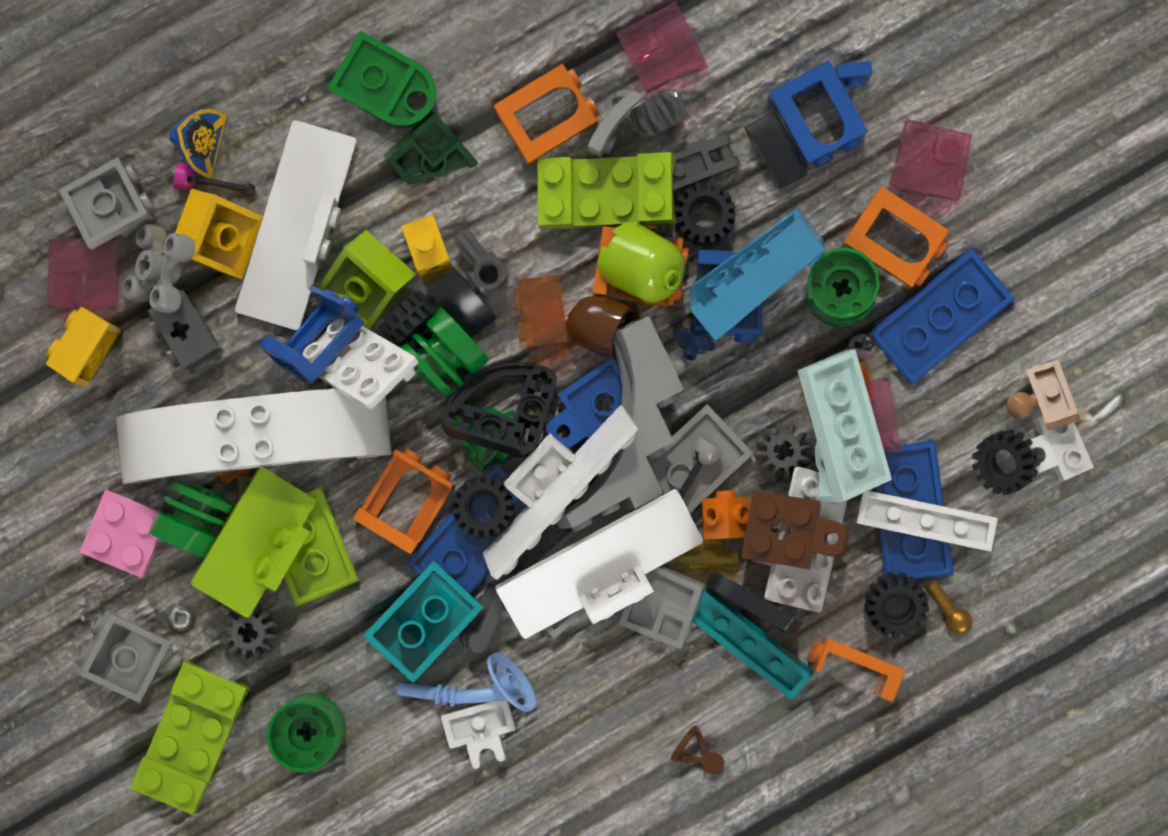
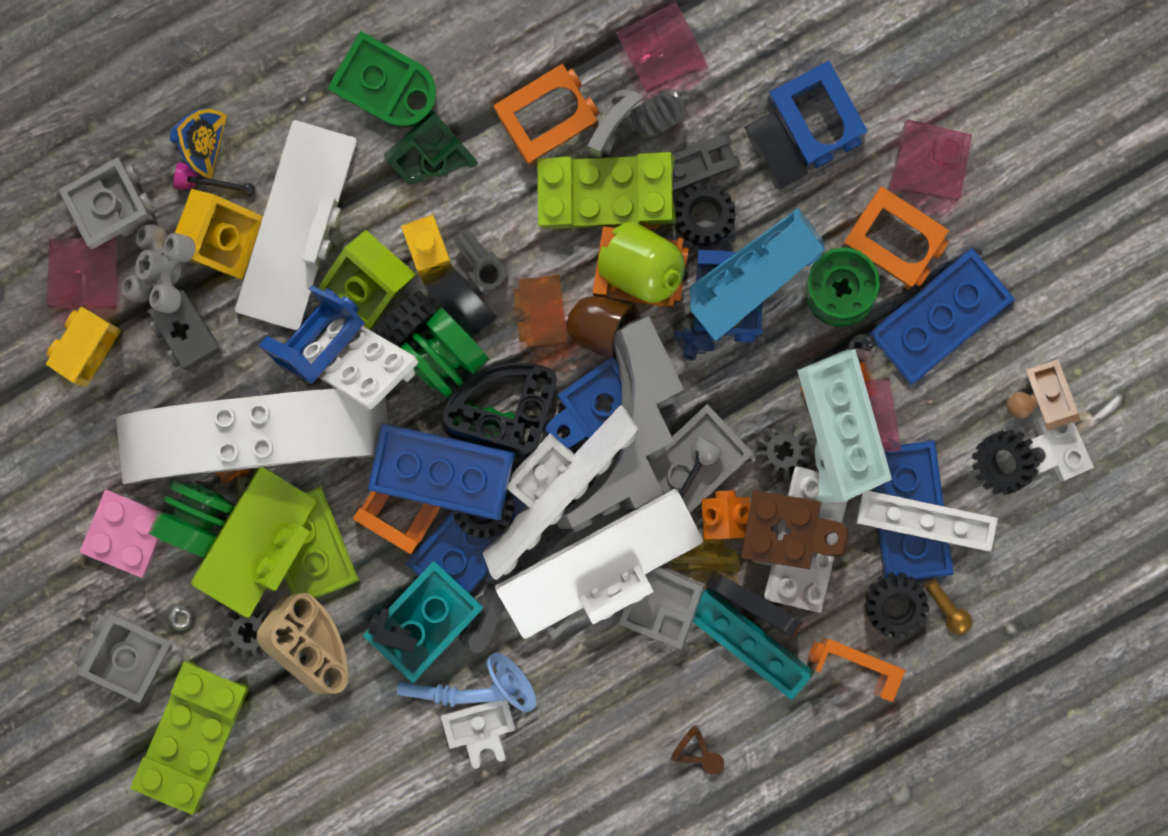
green wheel [266,693,347,773] -> none
blue plate [835,61,873,88] -> none
none -> tan beam [257,593,348,694]
none -> blue tile [368,423,515,521]
none -> black bracket [368,608,417,654]

